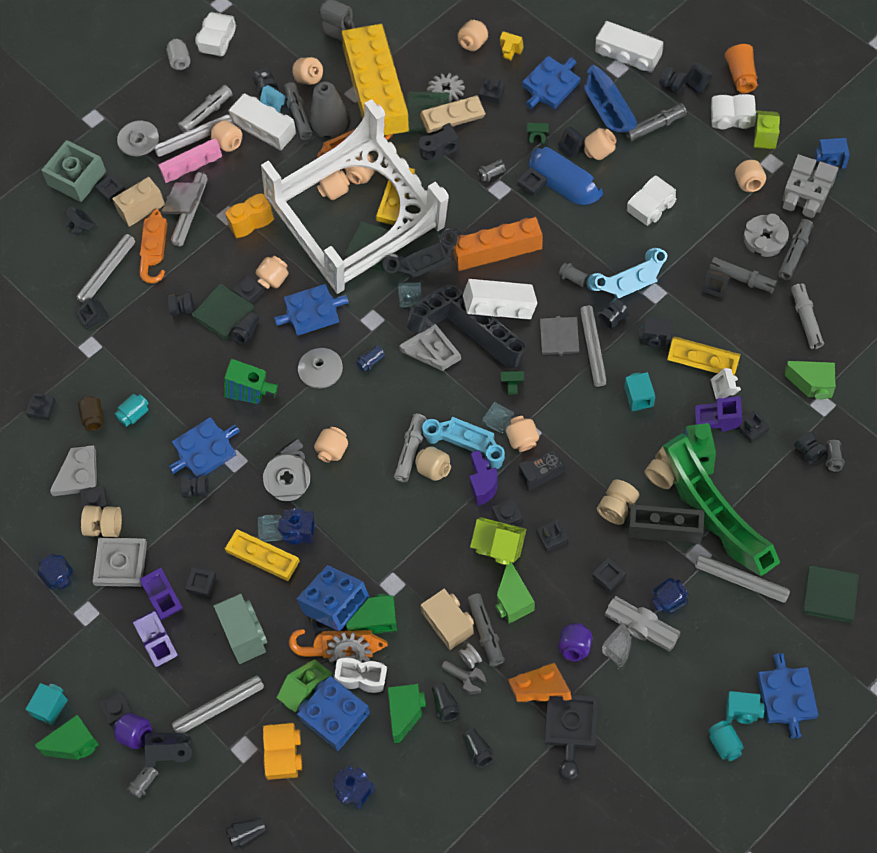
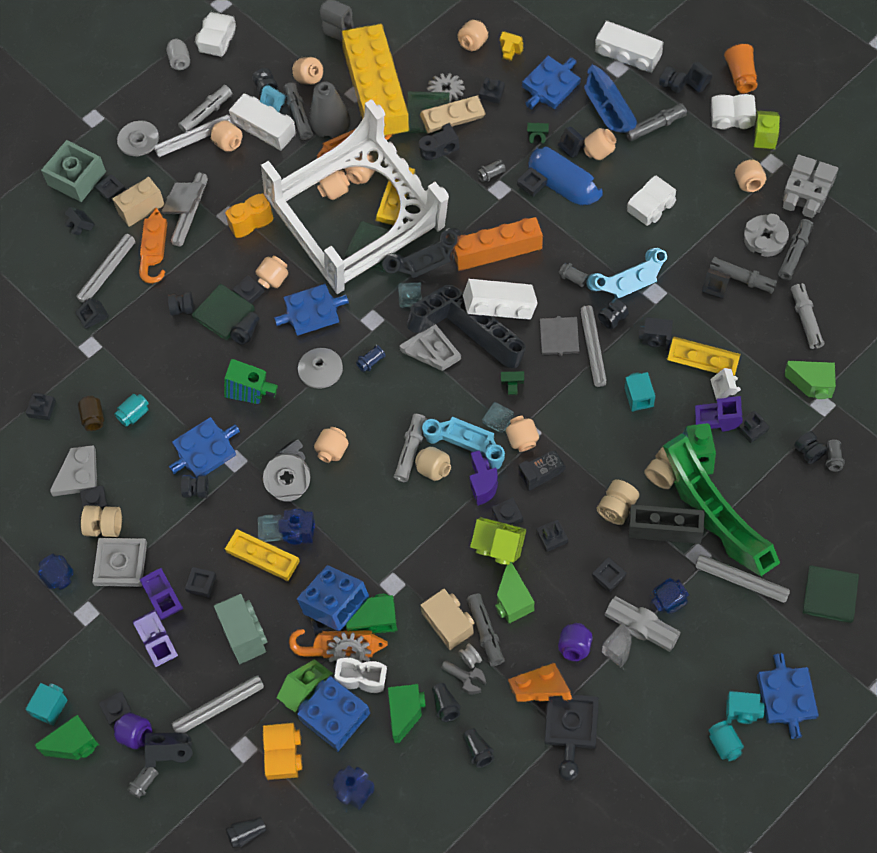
bright pink plate [158,138,222,183] -> none
blue brick [815,138,850,168] -> none

